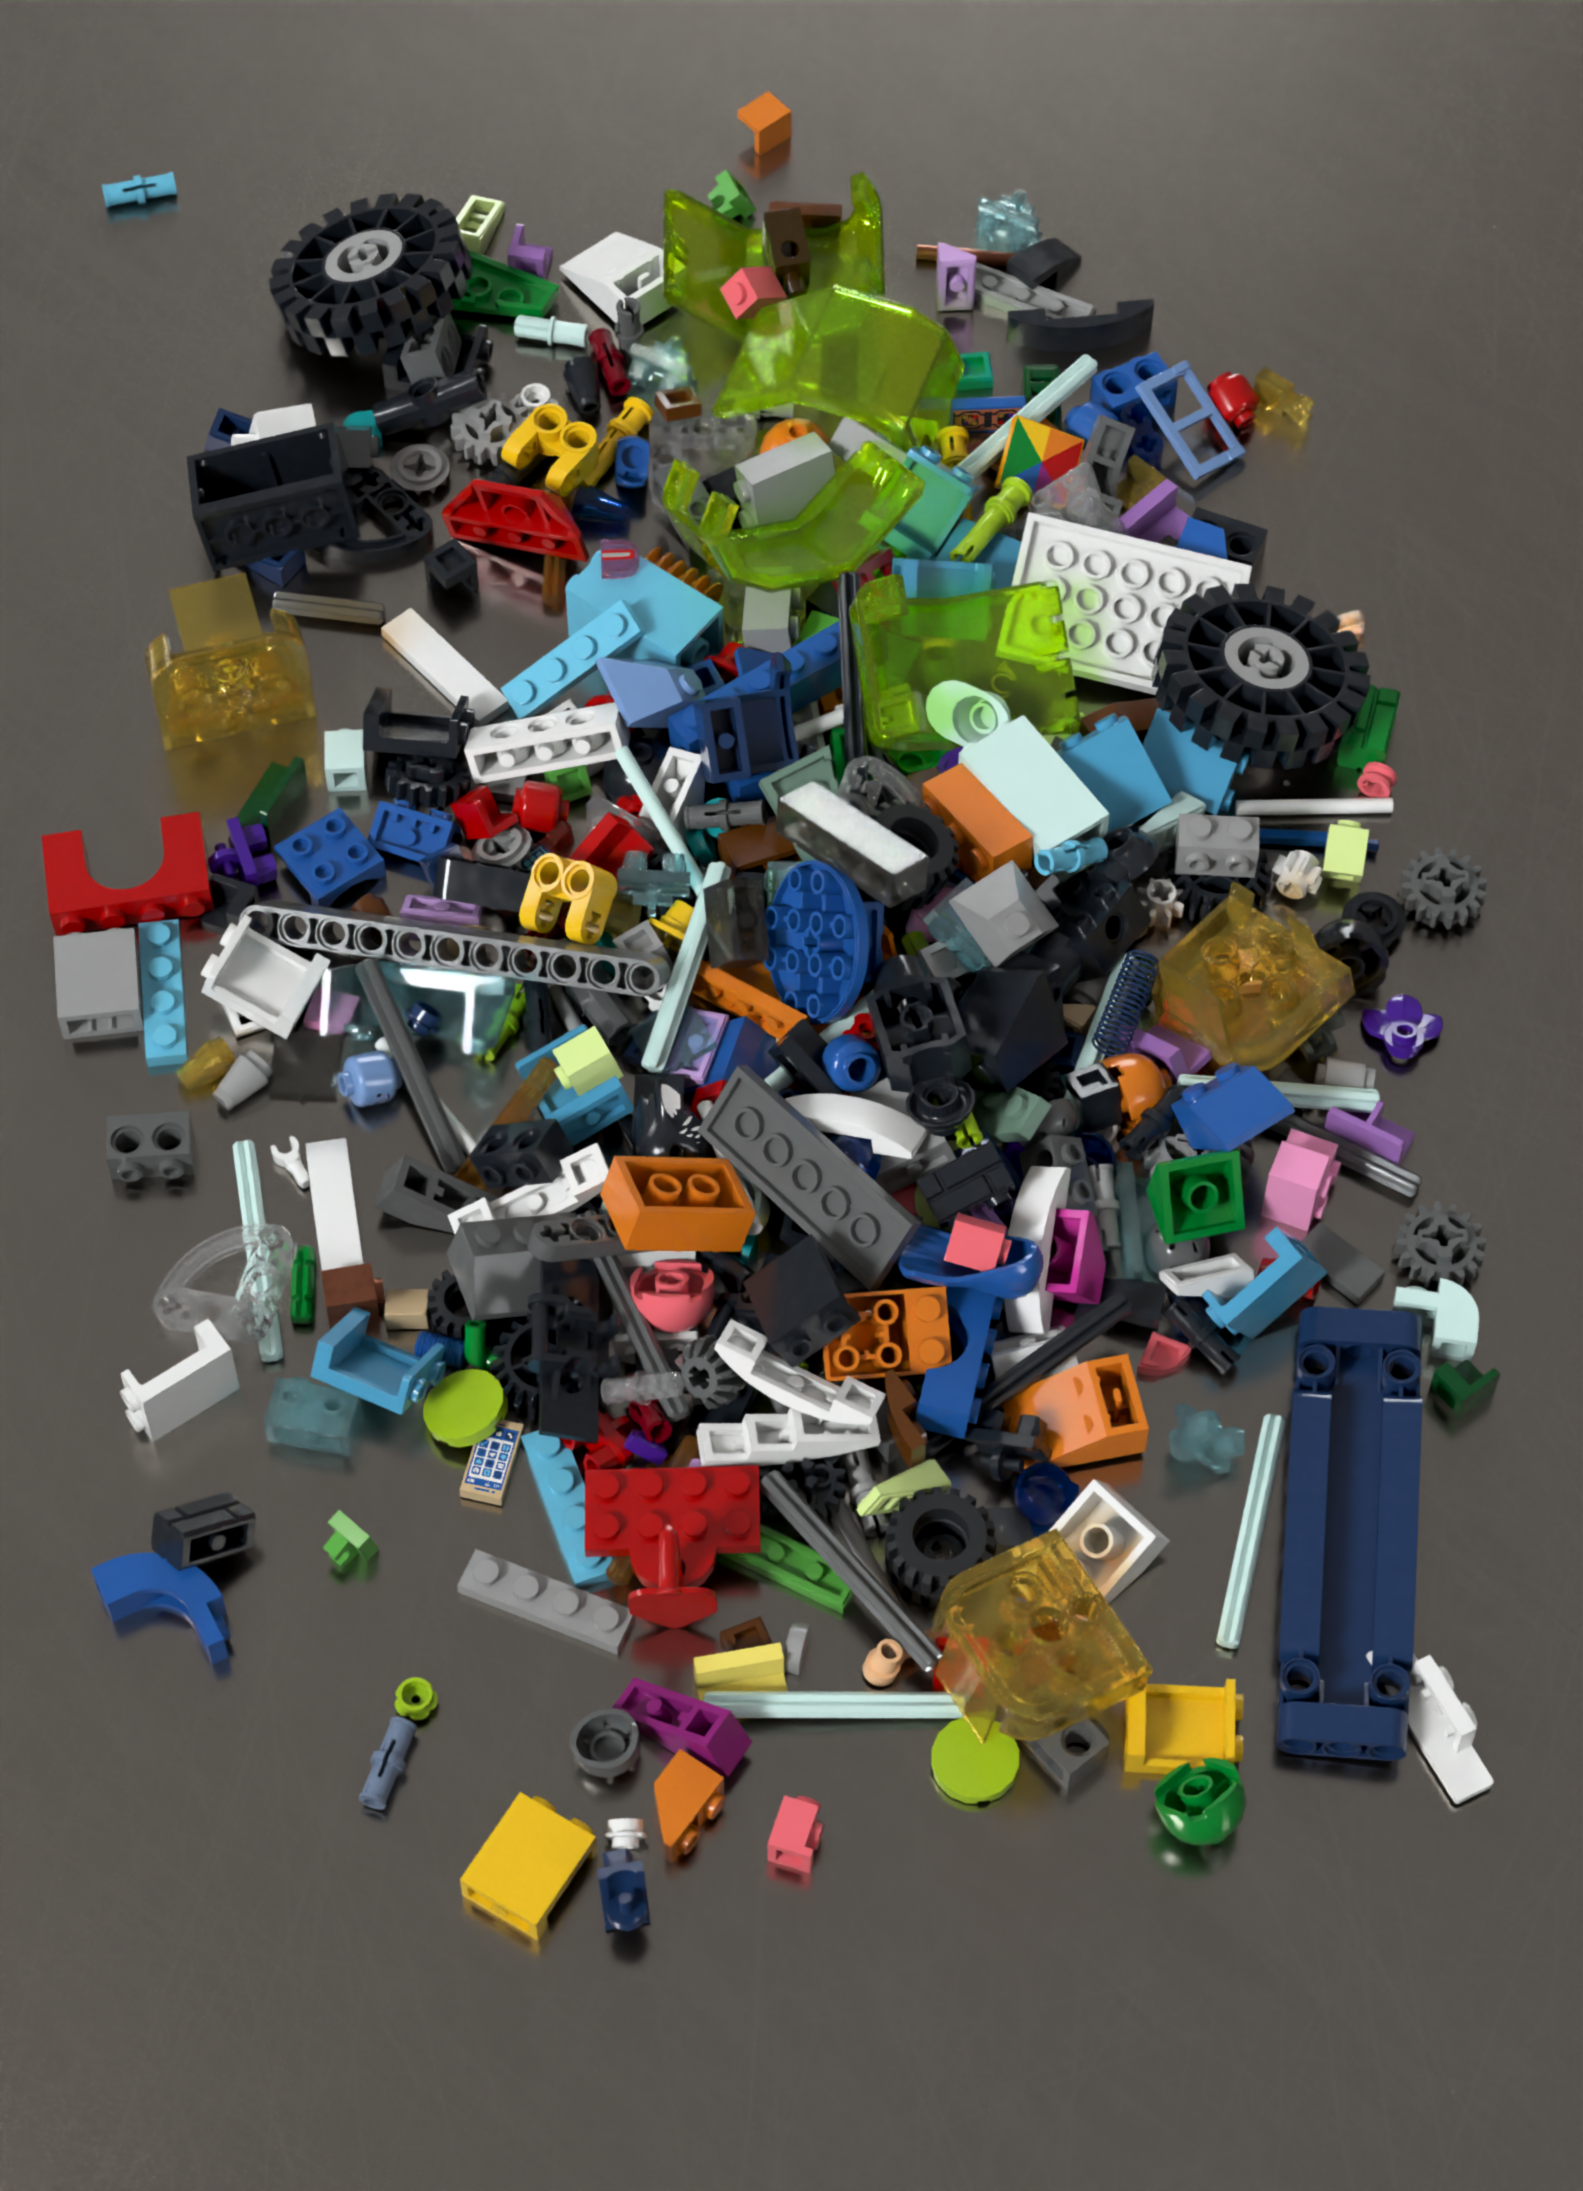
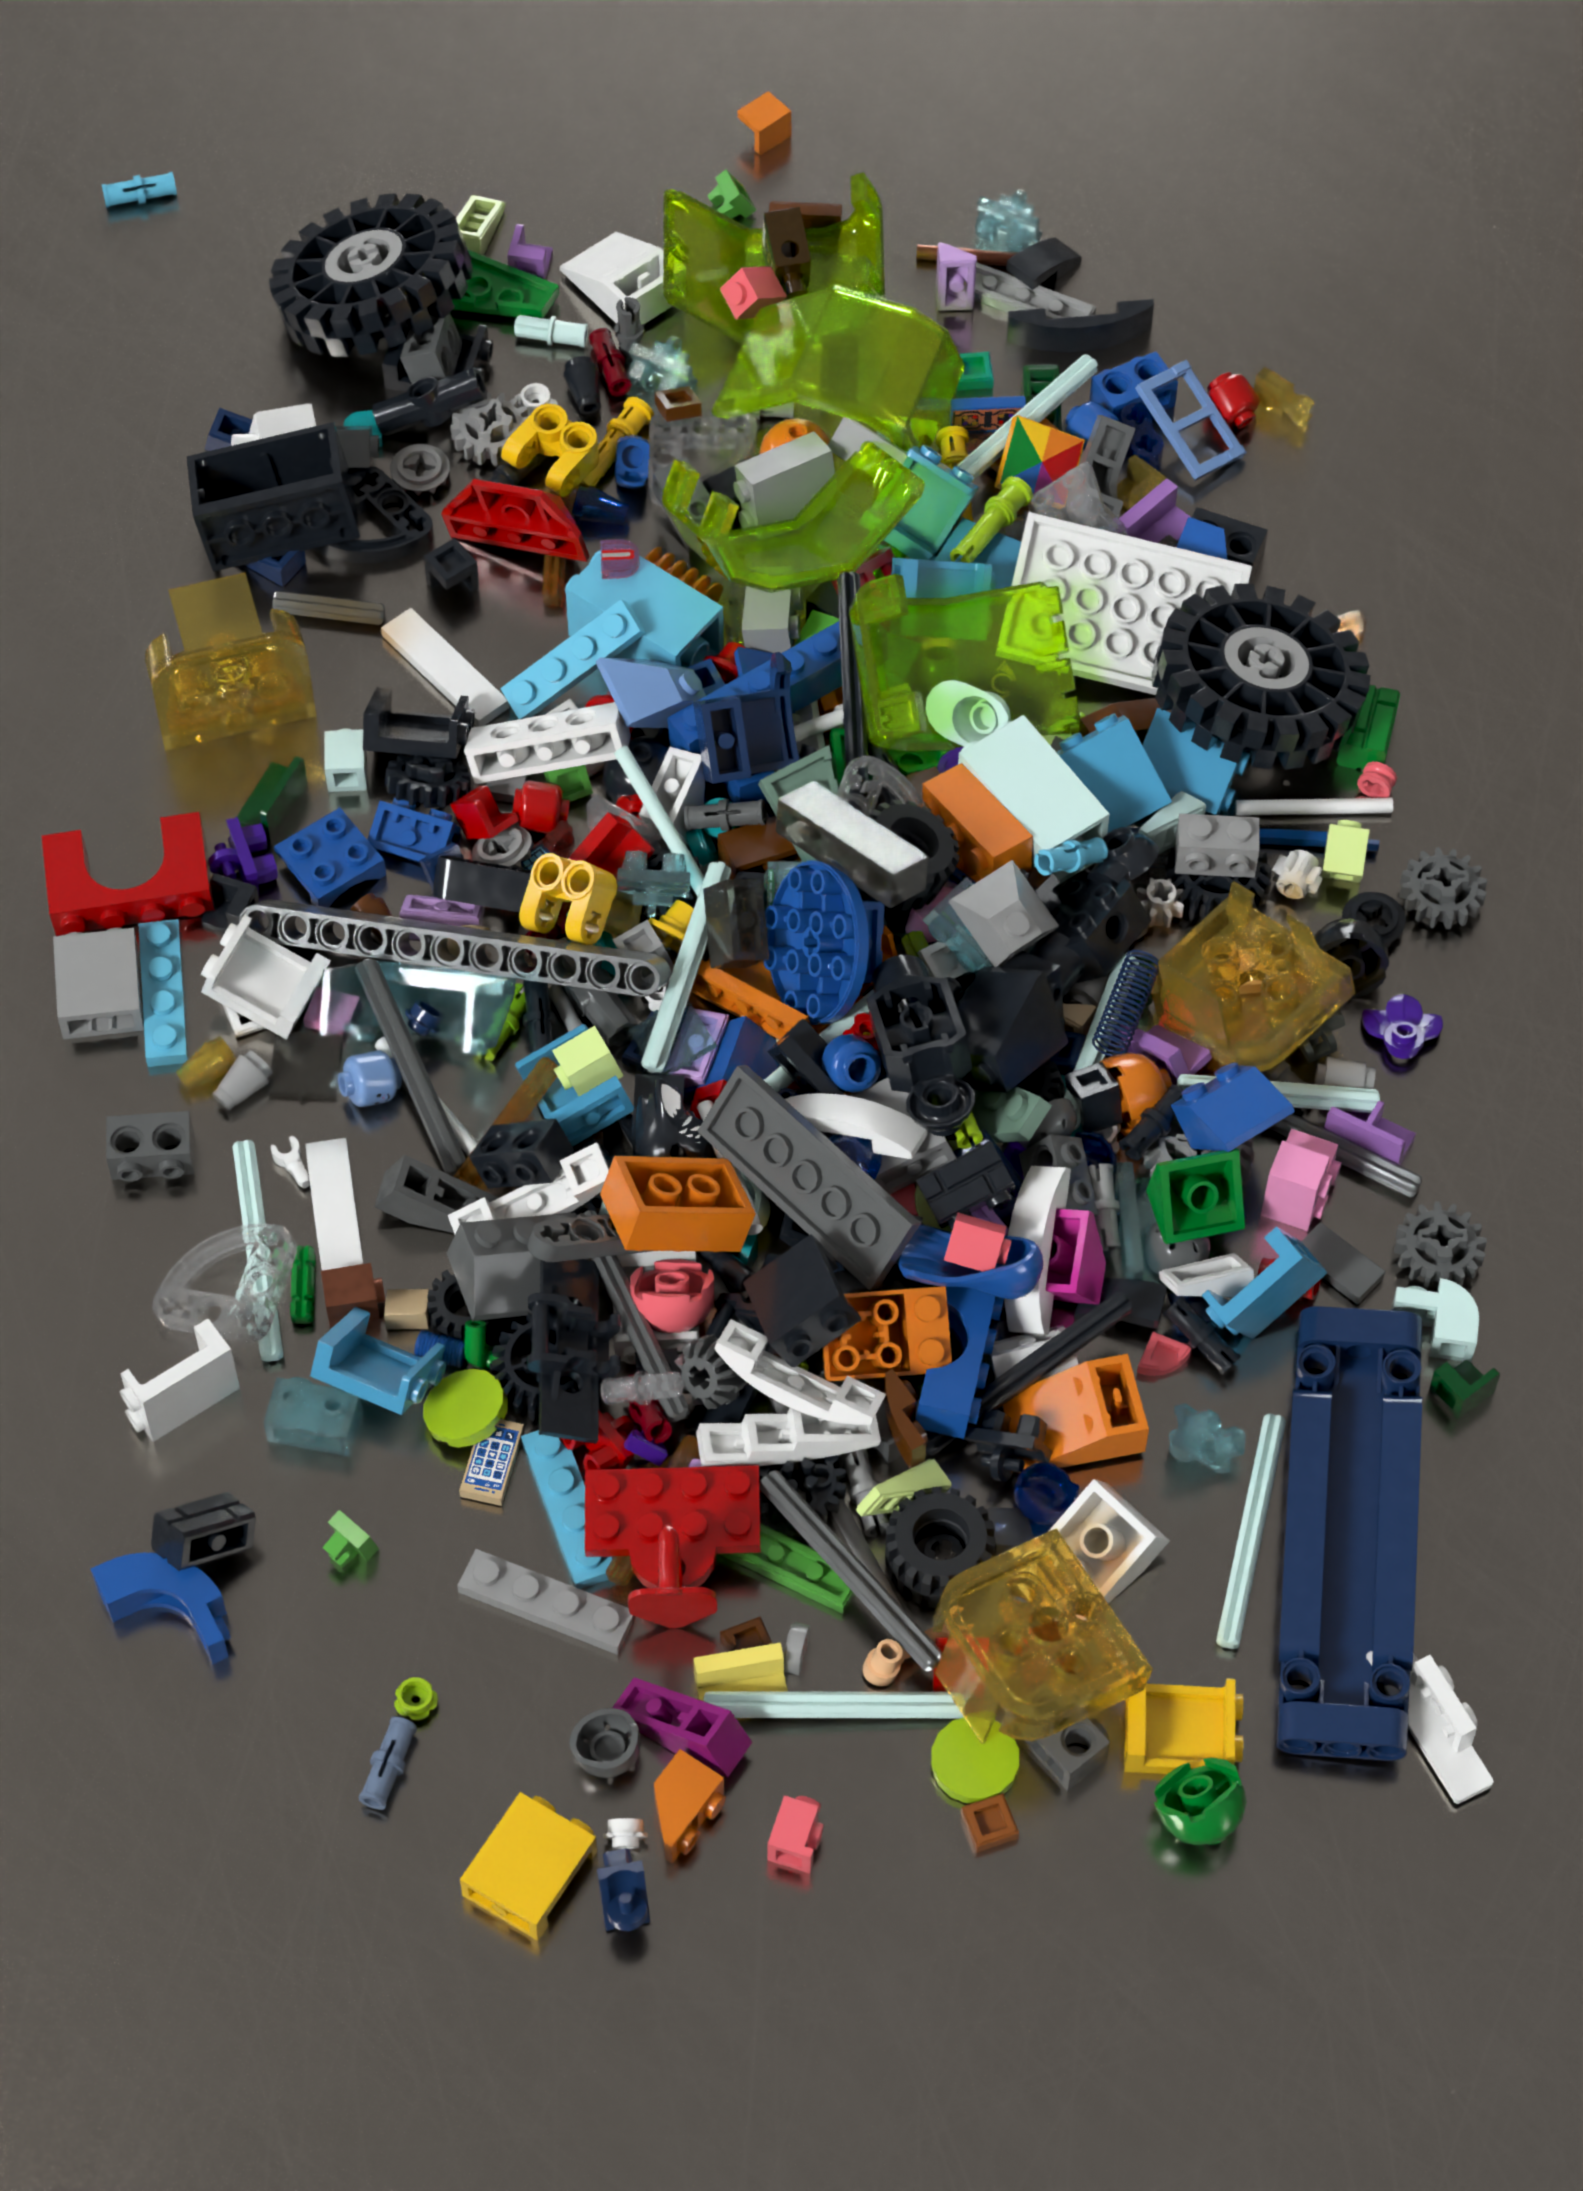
none -> dark orange tile [961,1793,1019,1853]

